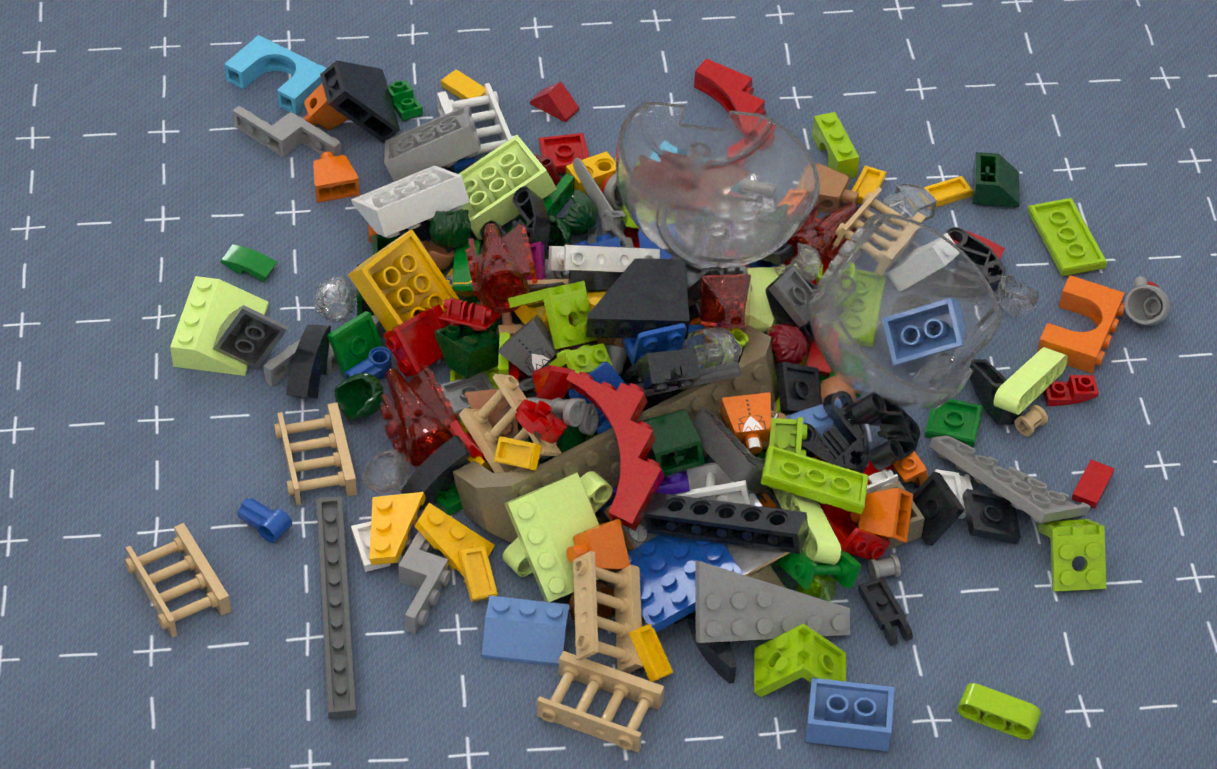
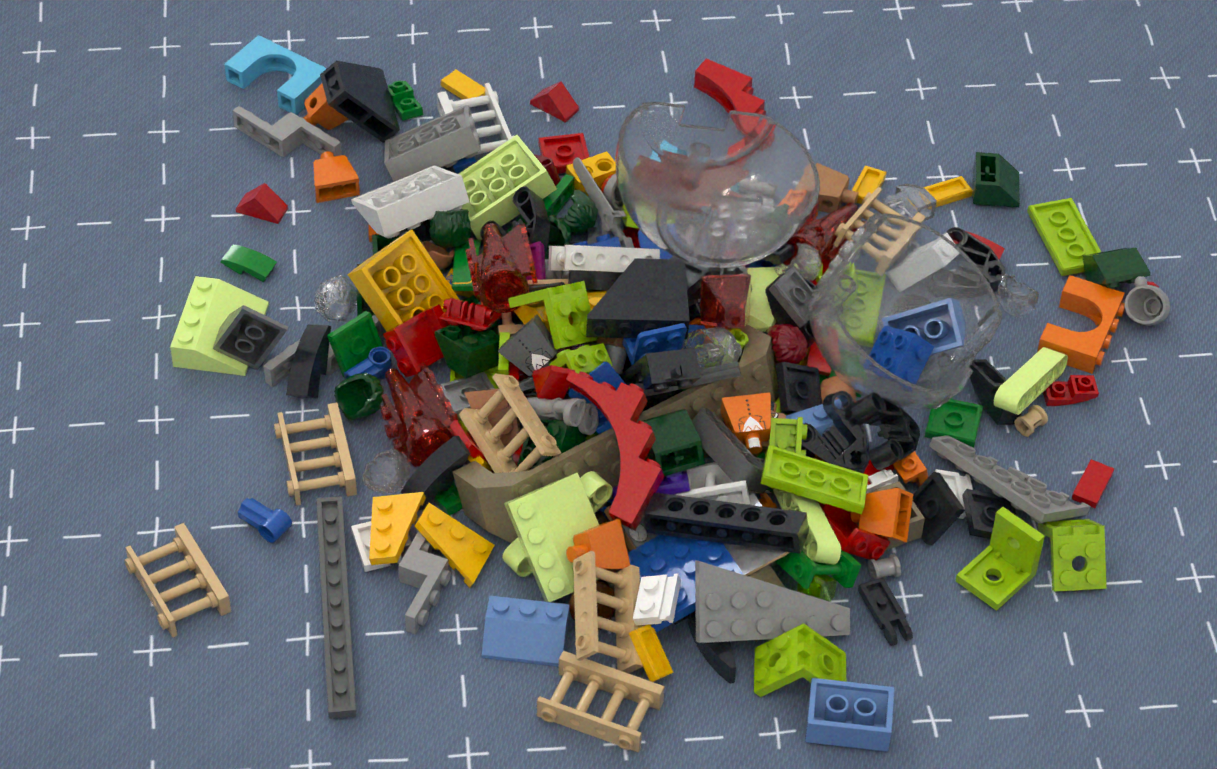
yellow tile [458,545,498,602] -> none
yellow tile [493,436,542,471] -> none
red plate [515,399,567,443] -> none
lime arch [812,112,859,179] -> none
lime beam [957,683,1041,740] -> none
none -> red slope [235,183,288,224]
none -> white plate [633,574,681,626]
none -> blue bracket [864,326,934,391]
none -> lime bracket [955,507,1045,611]
none -> dark green slope [1083,248,1151,288]

